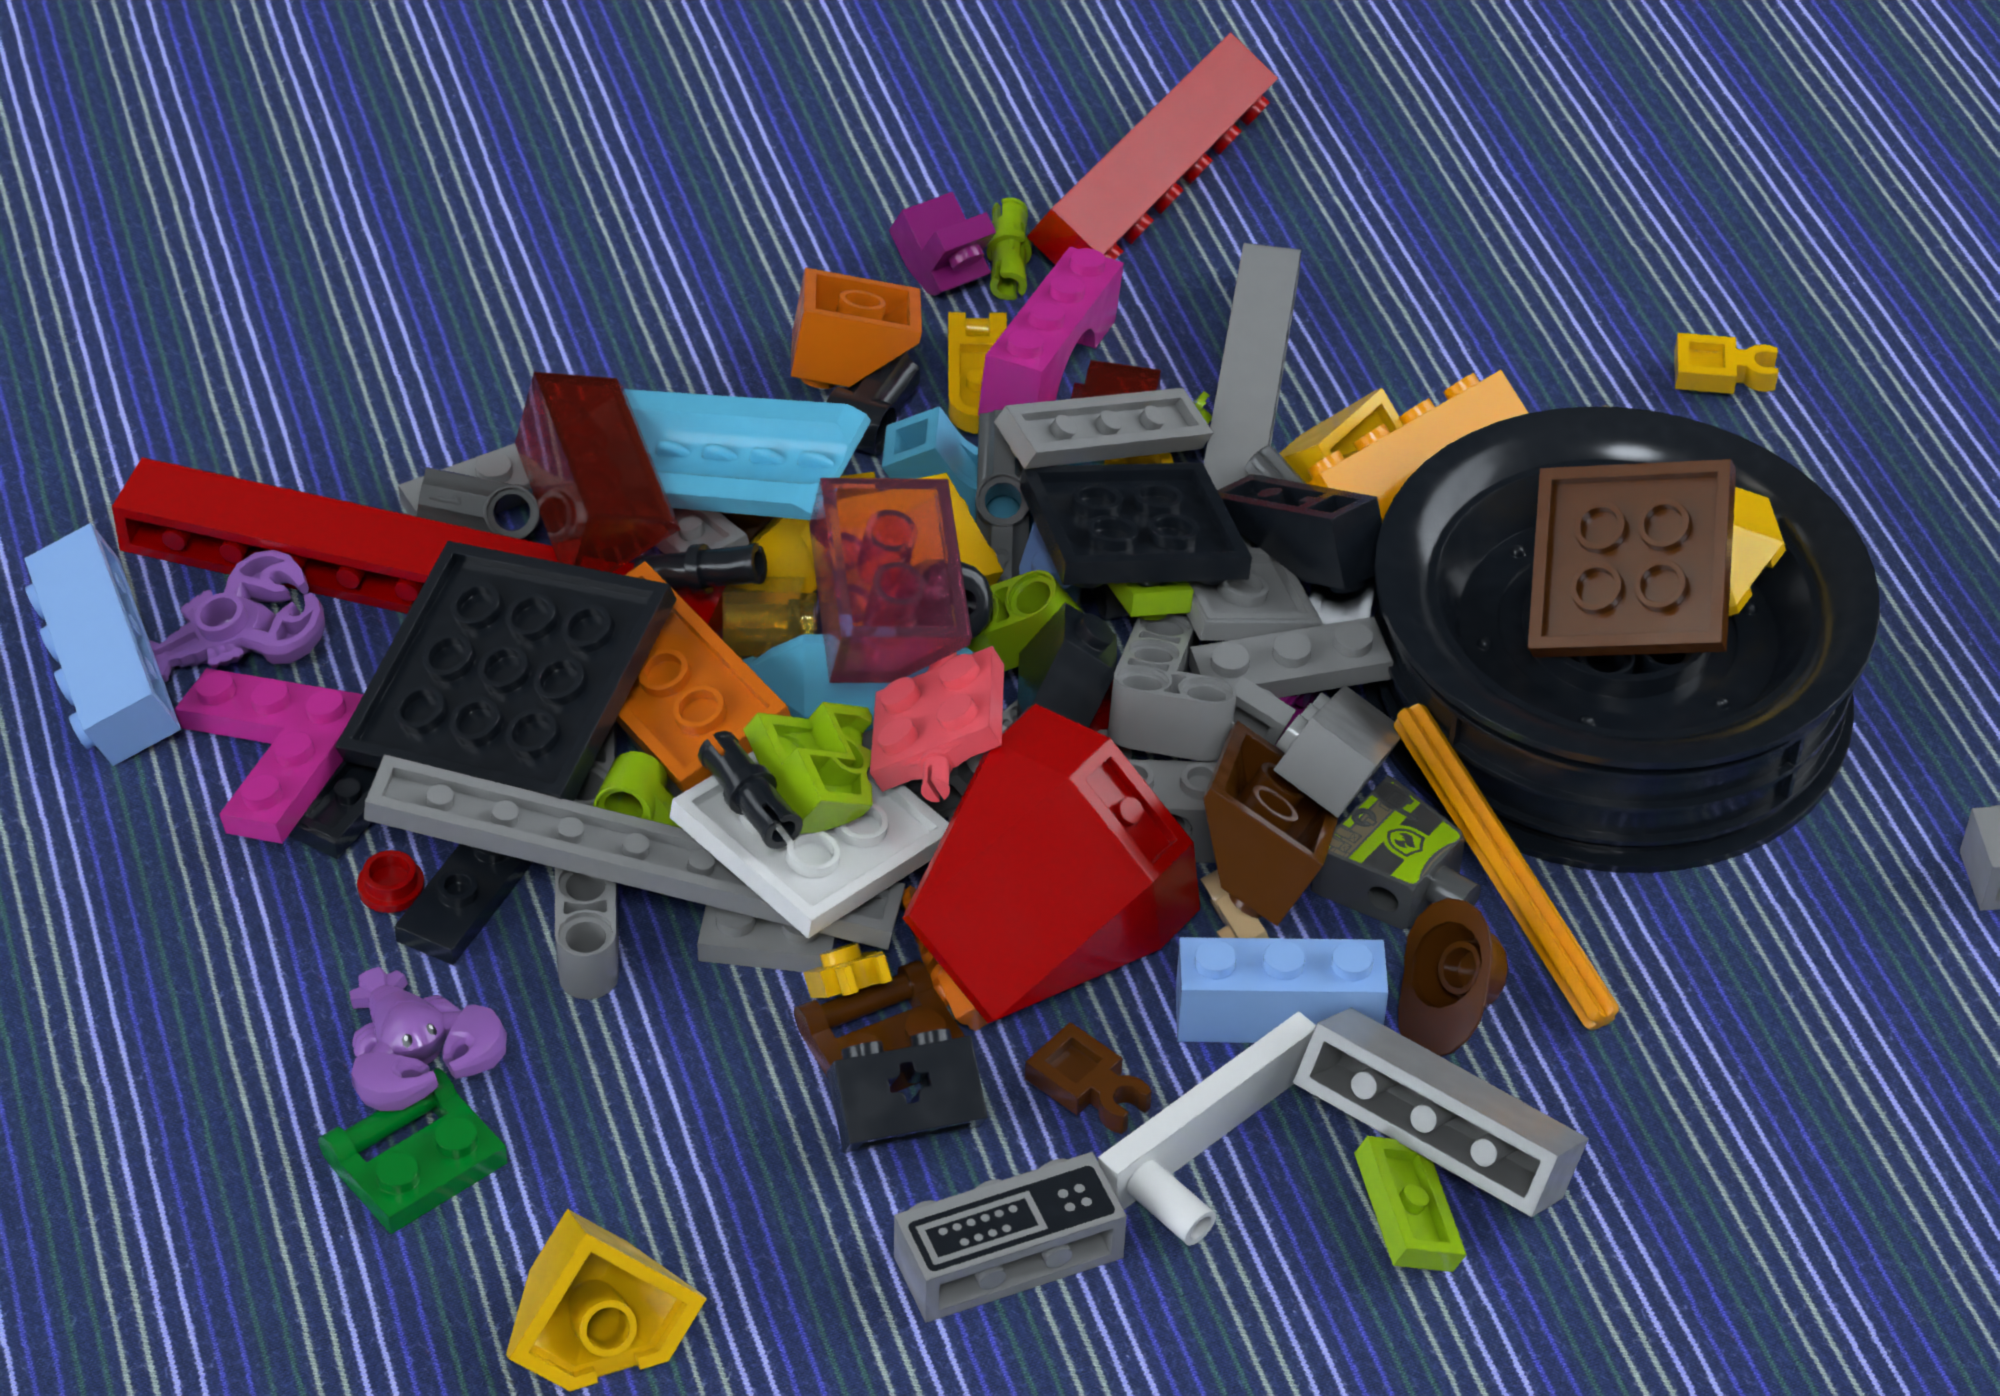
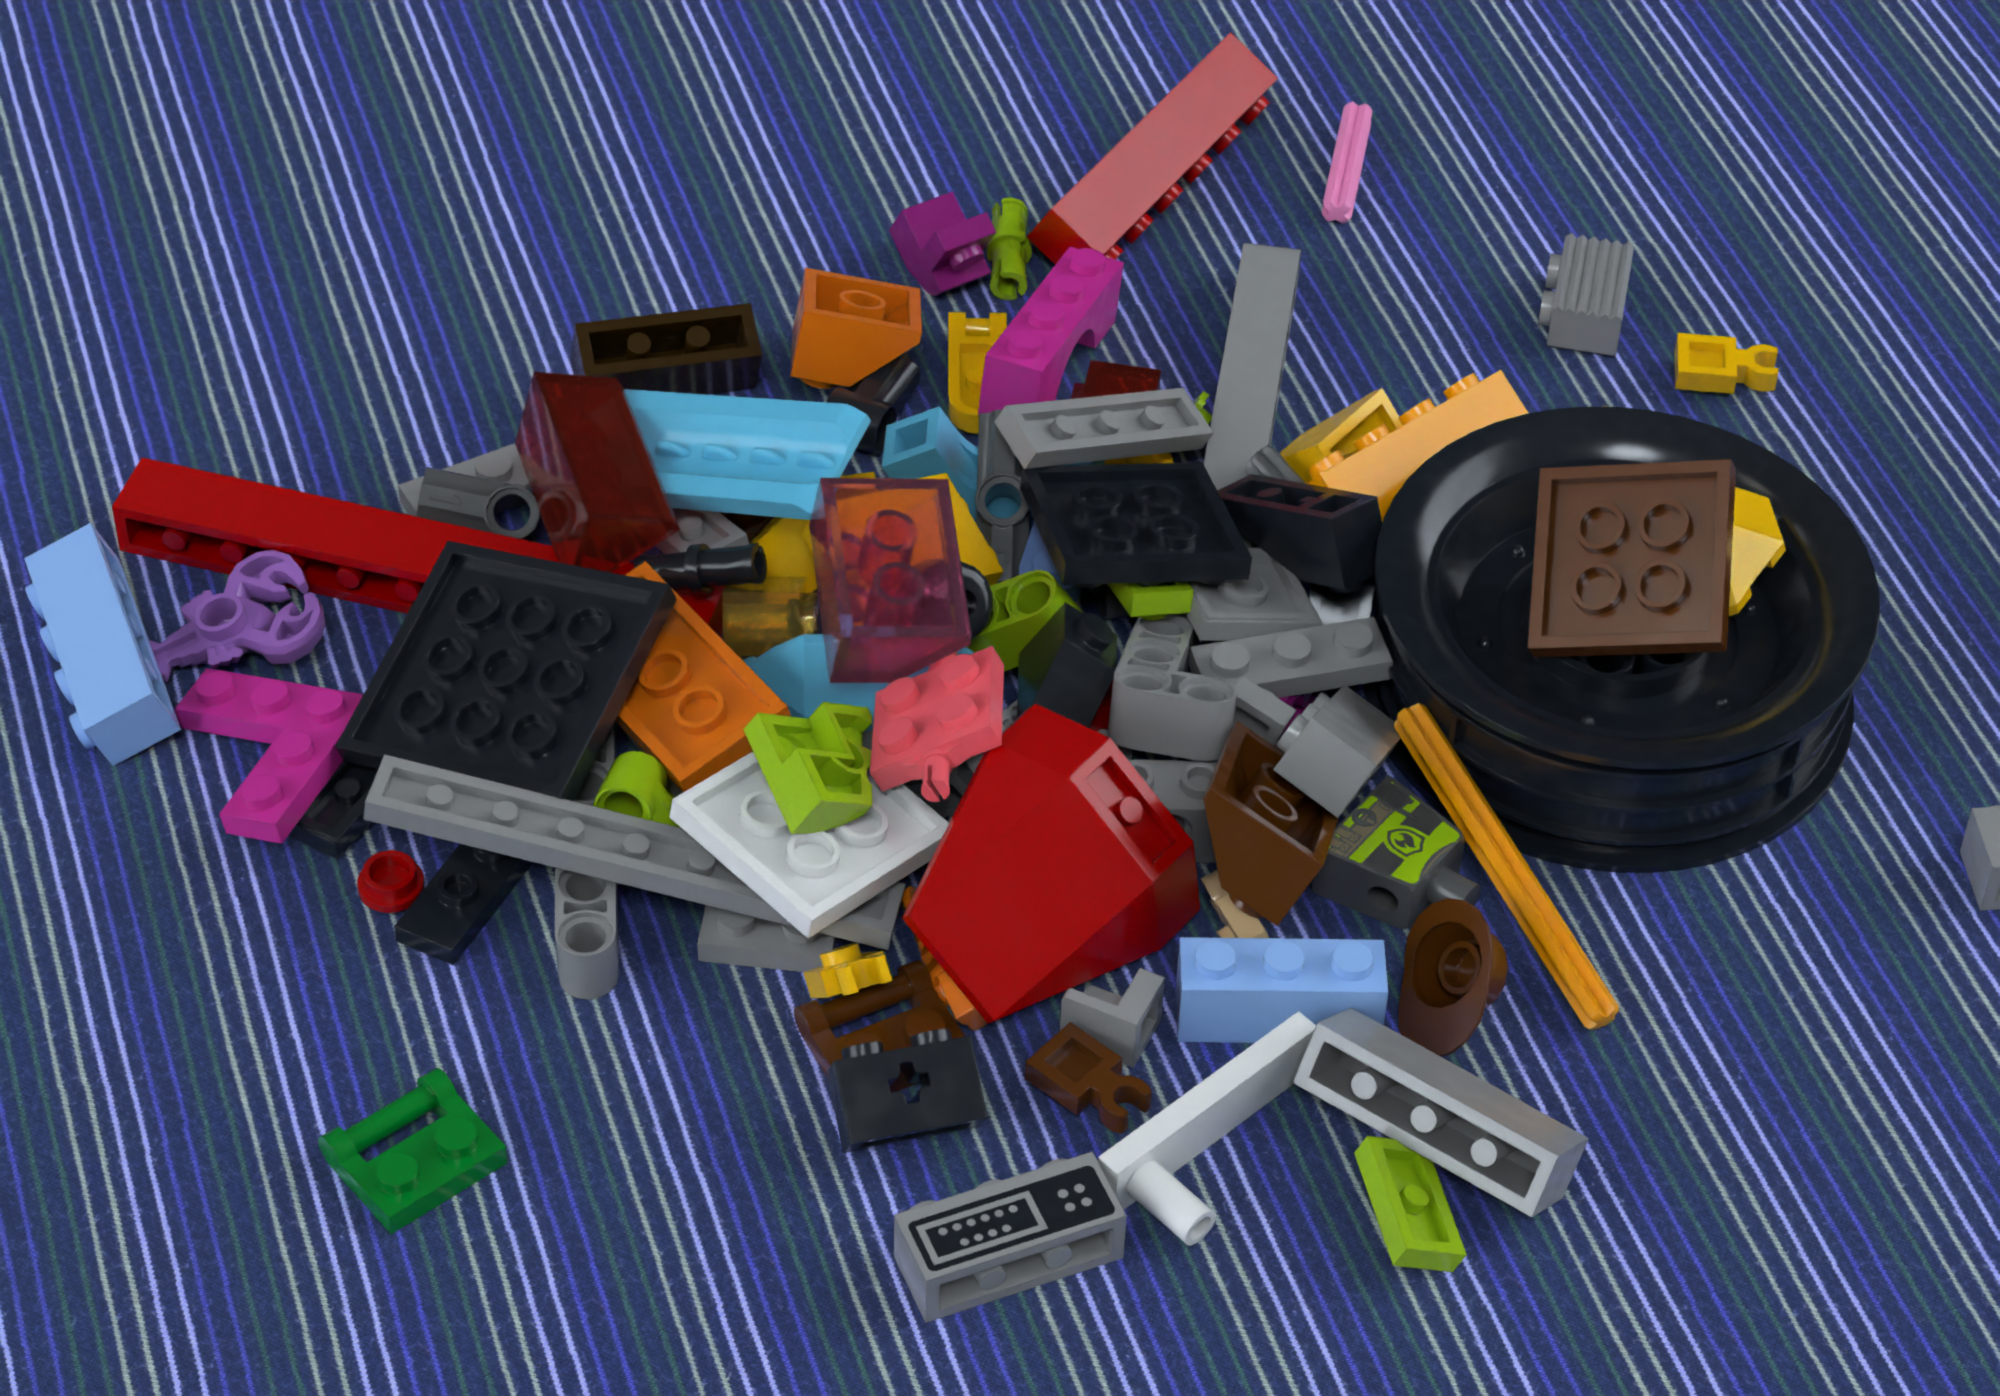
medium lavender animal [349,967,507,1111] -> none
yellow slope [506,1209,707,1391] -> none
black pin [698,731,803,849] -> none
none -> dark brown brick [570,303,762,404]
none -> light grey panel [1060,968,1165,1068]
none -> bright pink axle [1322,101,1373,224]
none -> light grey brick [1538,233,1634,357]

